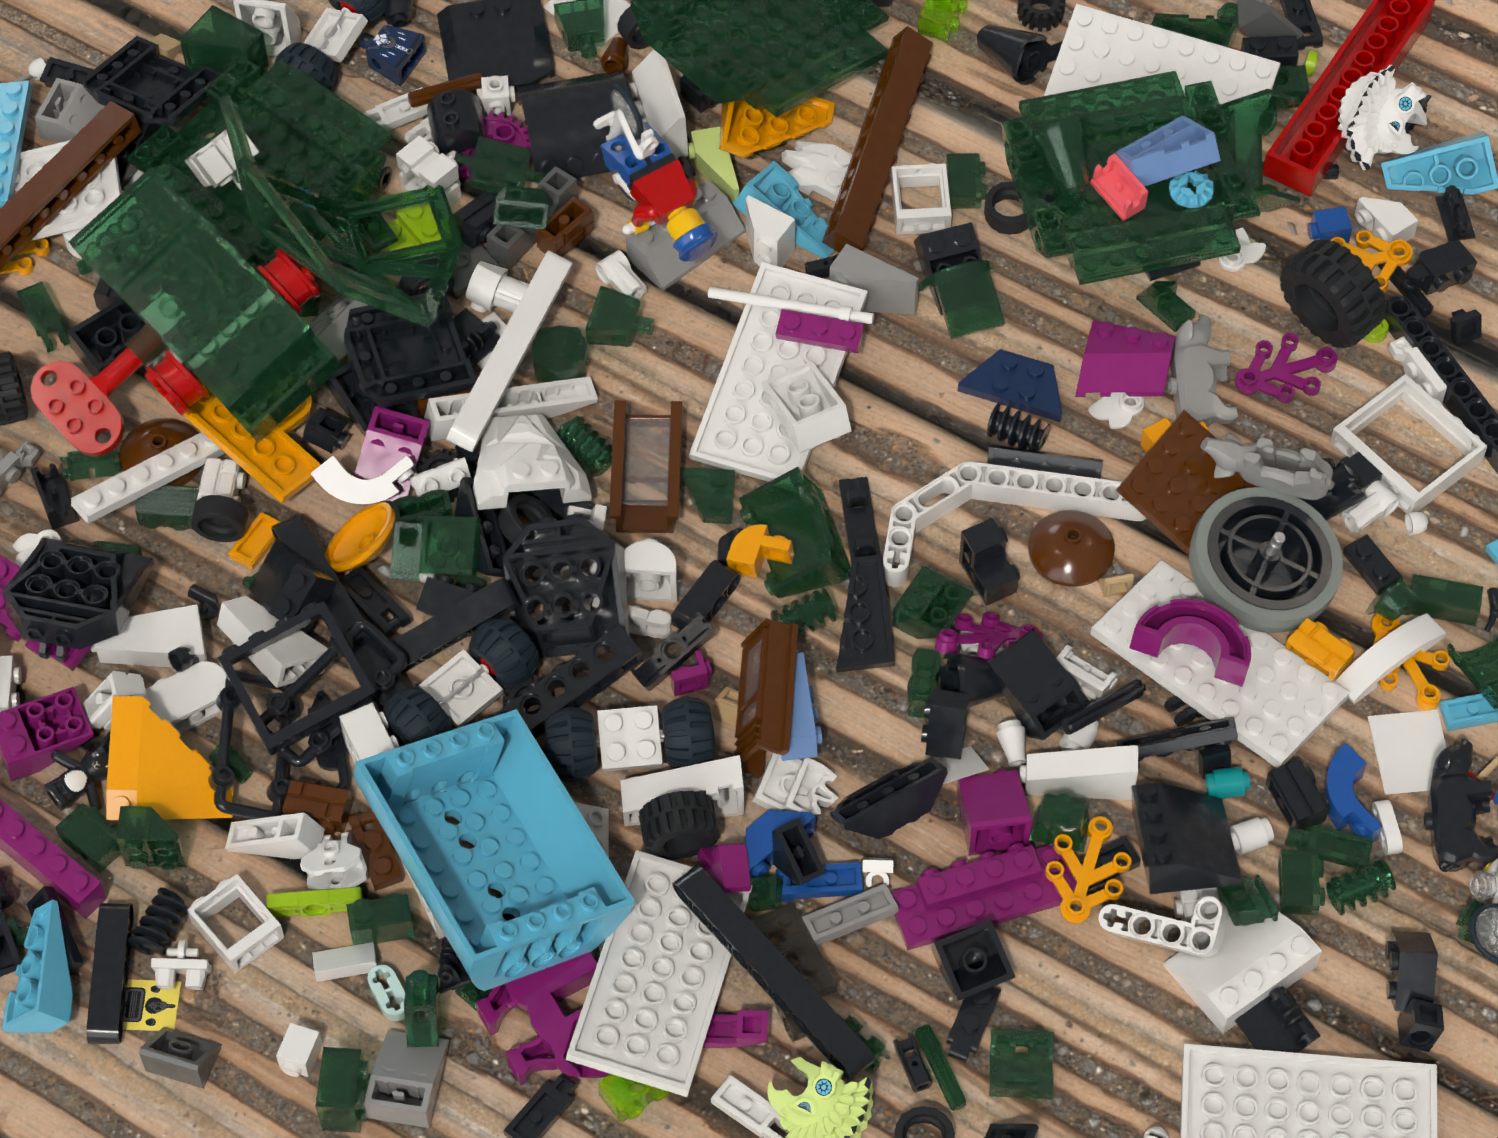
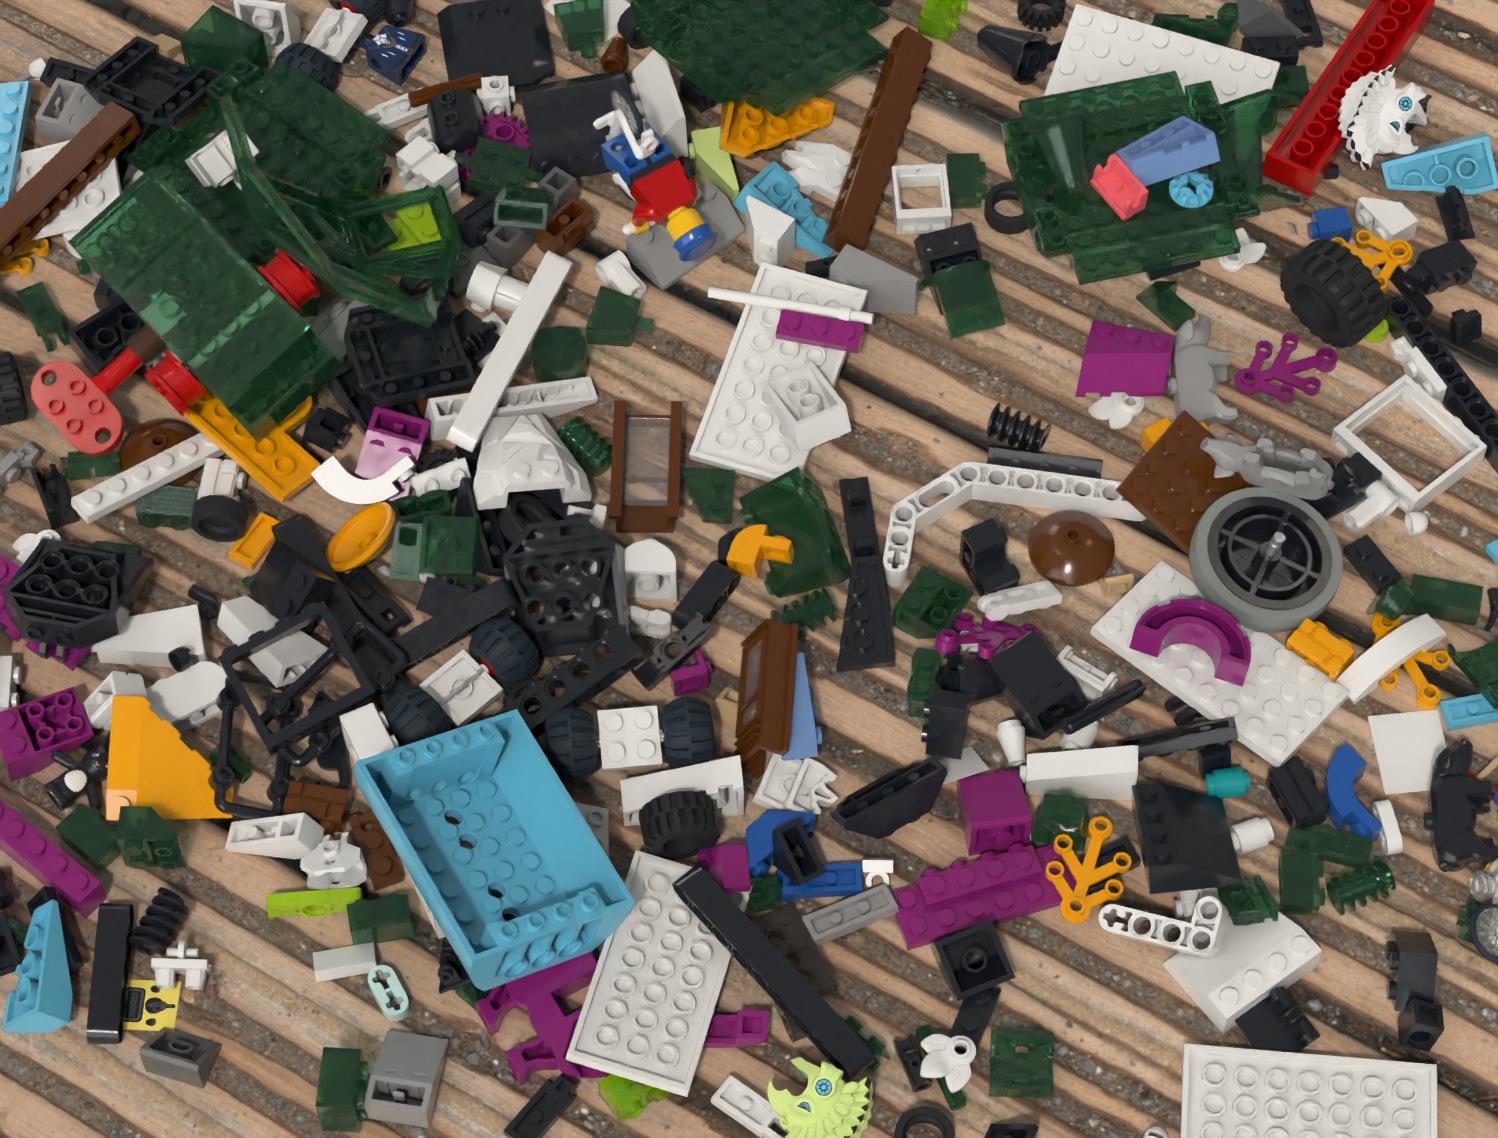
white window [187,874,284,974] -> none
white brick [276,1023,323,1077] -> none
clear green torso [404,970,441,1047] -> none
dark blue wing [957,349,1062,422] -> none
lime tile [1301,49,1319,77] -> none
none -> white plate [920,1034,976,1093]
none -> white hinge [977,580,1062,621]

